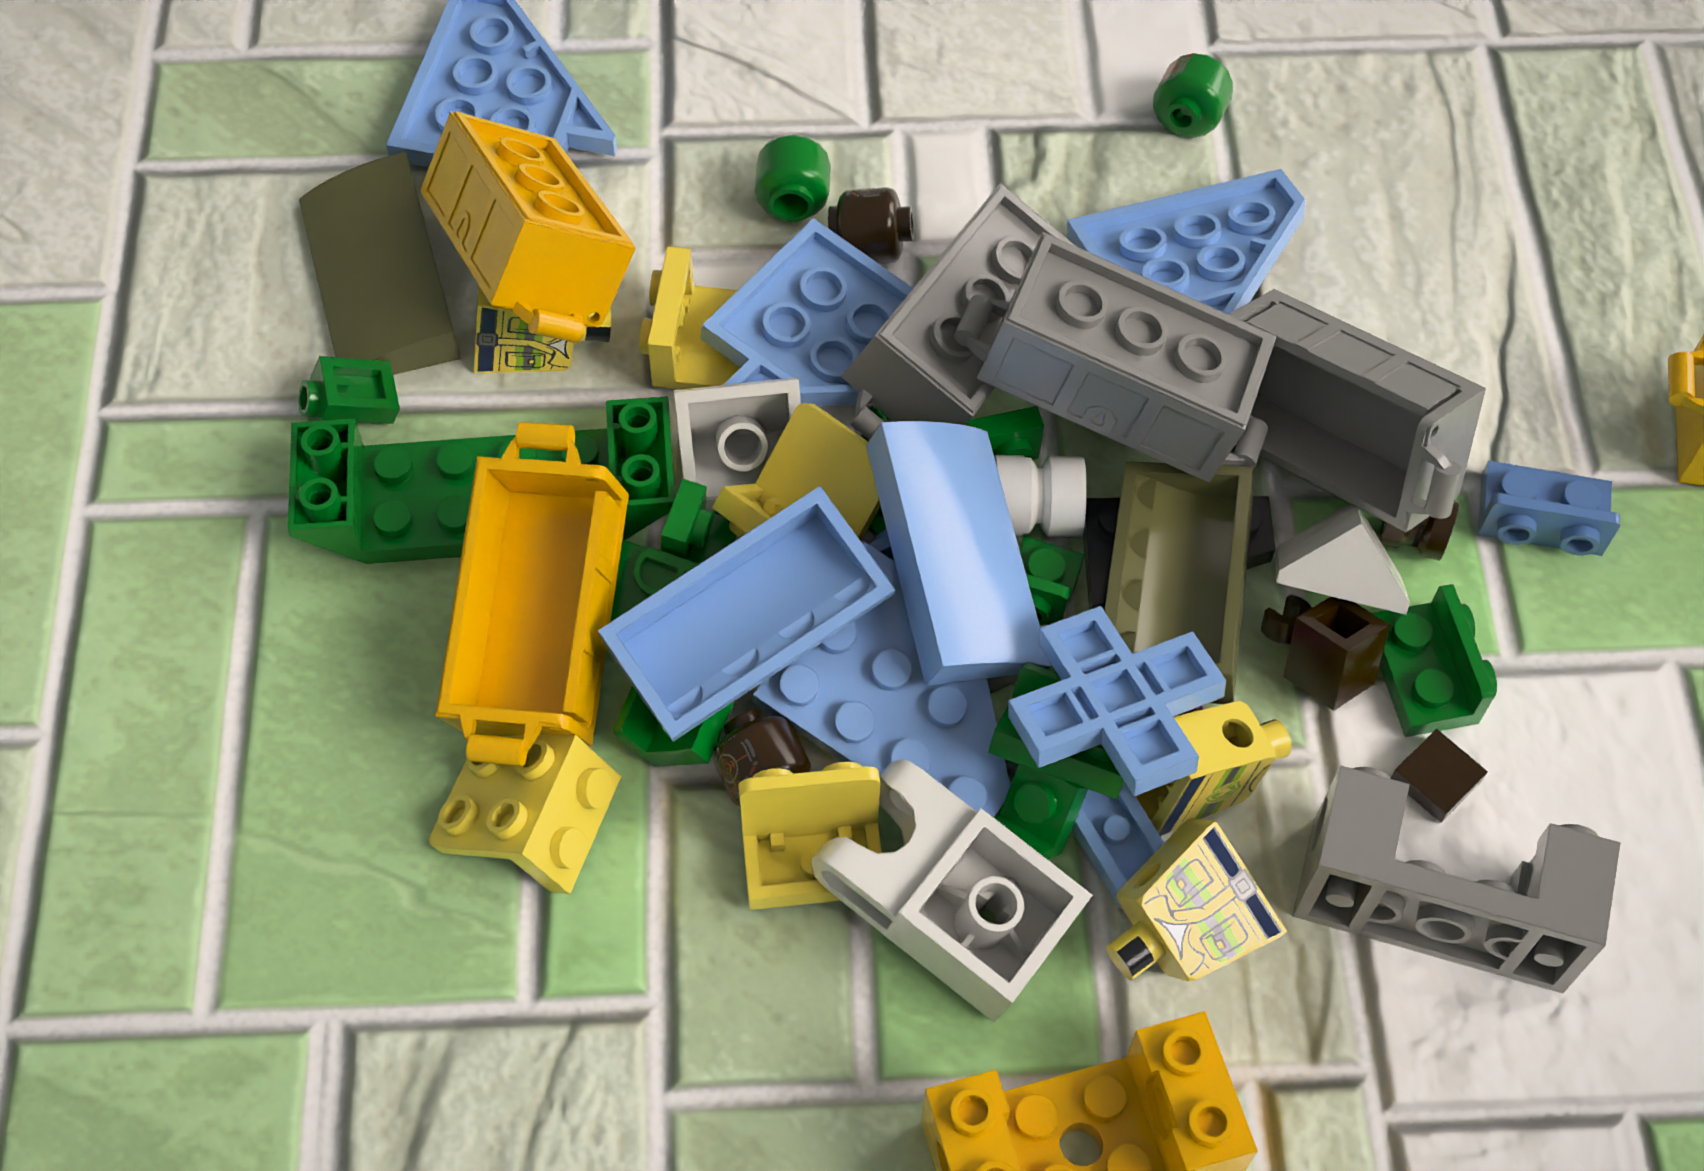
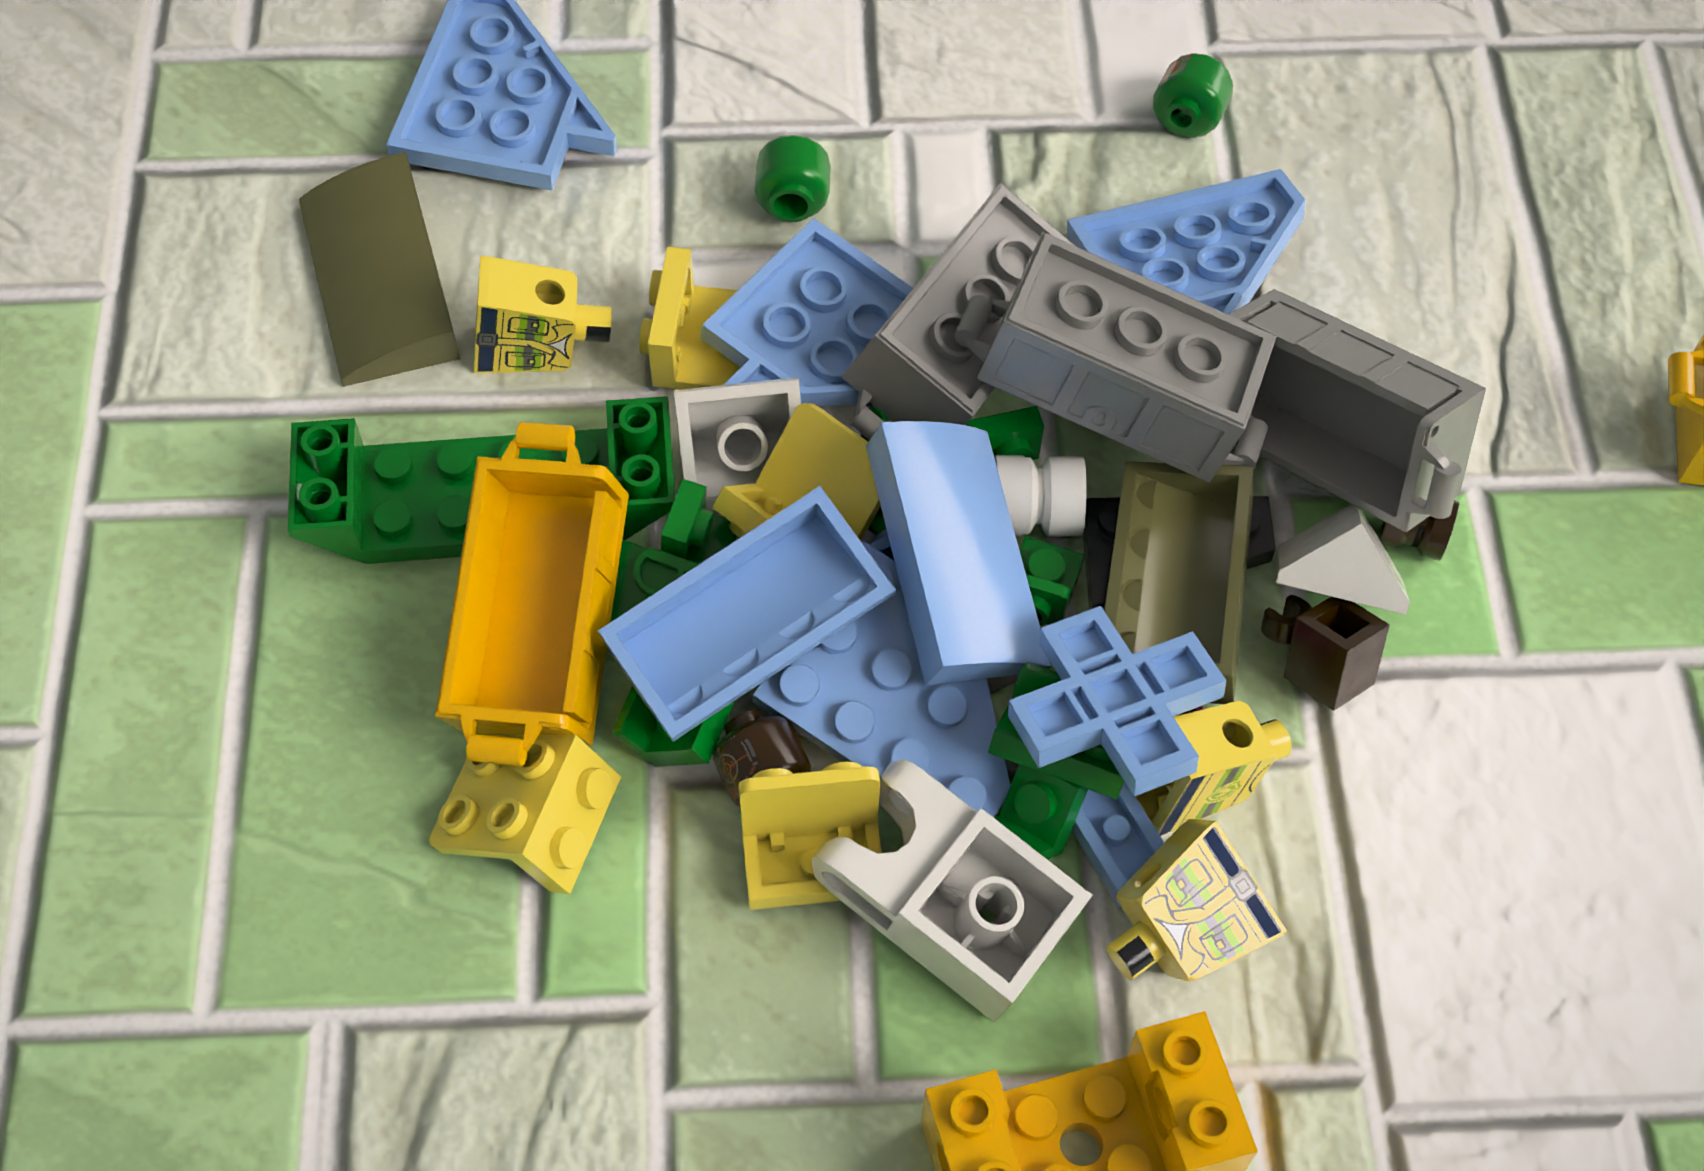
green bracket [298,356,400,424] -> none
yellow container [420,111,636,343] -> none
dark brown head [828,187,914,264] -> none
light grey plate [1293,765,1621,993] -> none
green bracket [1372,584,1497,737] -> none
dark brown tile [1390,728,1488,823] -> none
medium blue bracket [1478,460,1620,556] -> none

